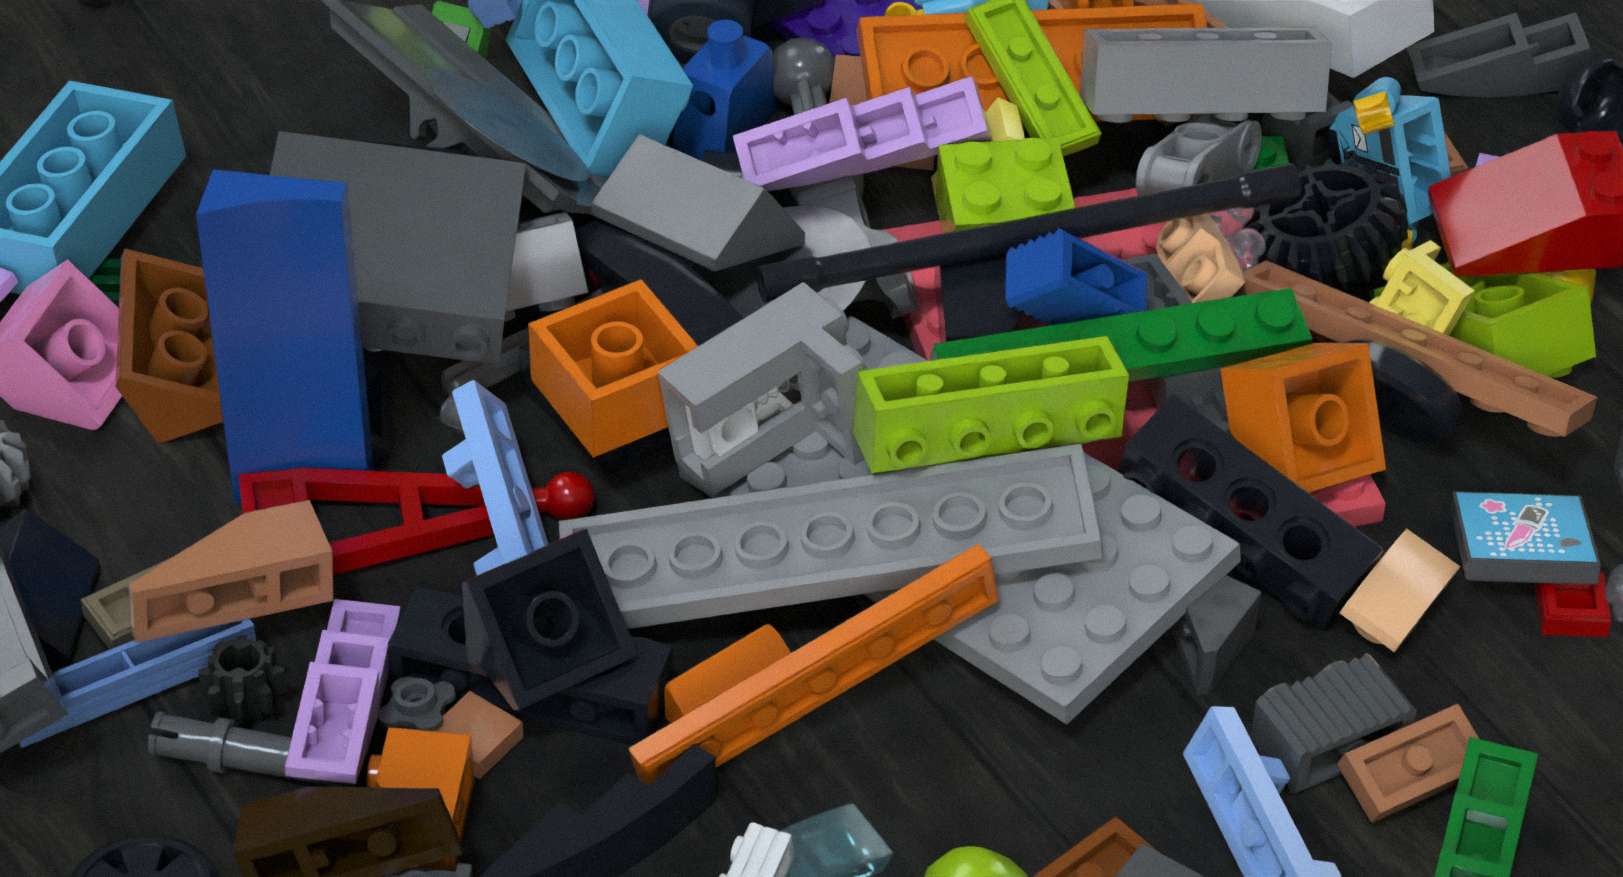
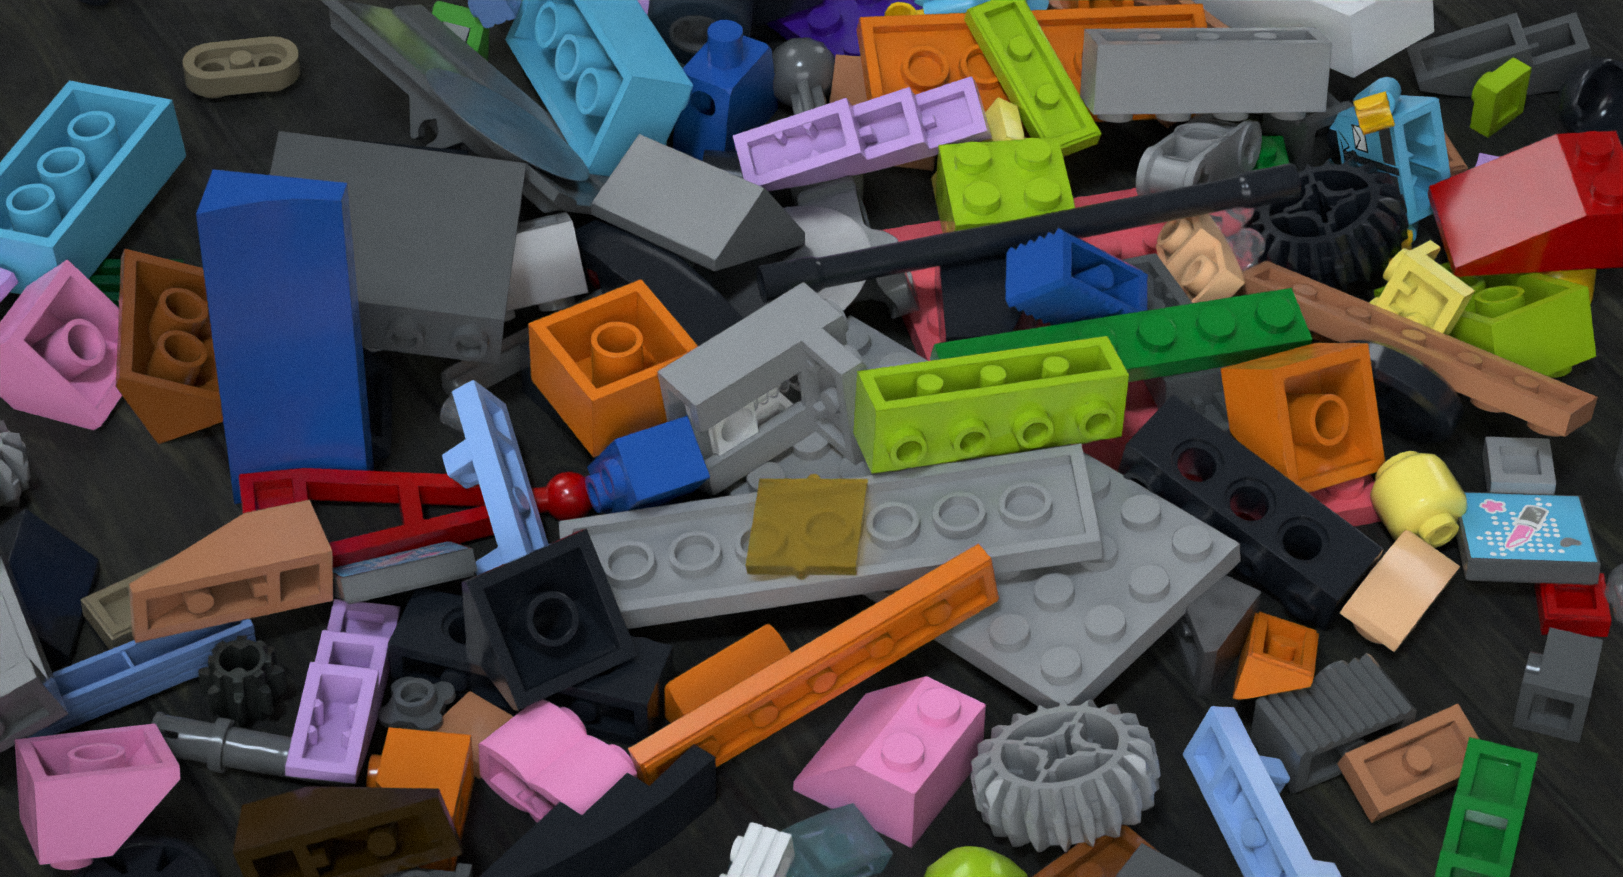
none -> bright pink slope [15,724,180,870]
none -> dark tan plate [183,36,300,98]
none -> dark grey tile [333,541,477,604]
none -> bright pink brick [478,699,637,823]
none -> blue brick [585,416,710,514]
none -> clear yellow piece [745,474,869,580]
none -> bright pink slope [793,676,986,848]
none -> light grey gear [970,699,1161,852]
none -> orange slope [1233,611,1319,700]
none -> light yellow head [1370,451,1468,548]
none -> lime plate [1470,57,1532,138]
none -> light grey plate [1482,437,1556,495]
none -> dark grey brick [1512,627,1603,743]

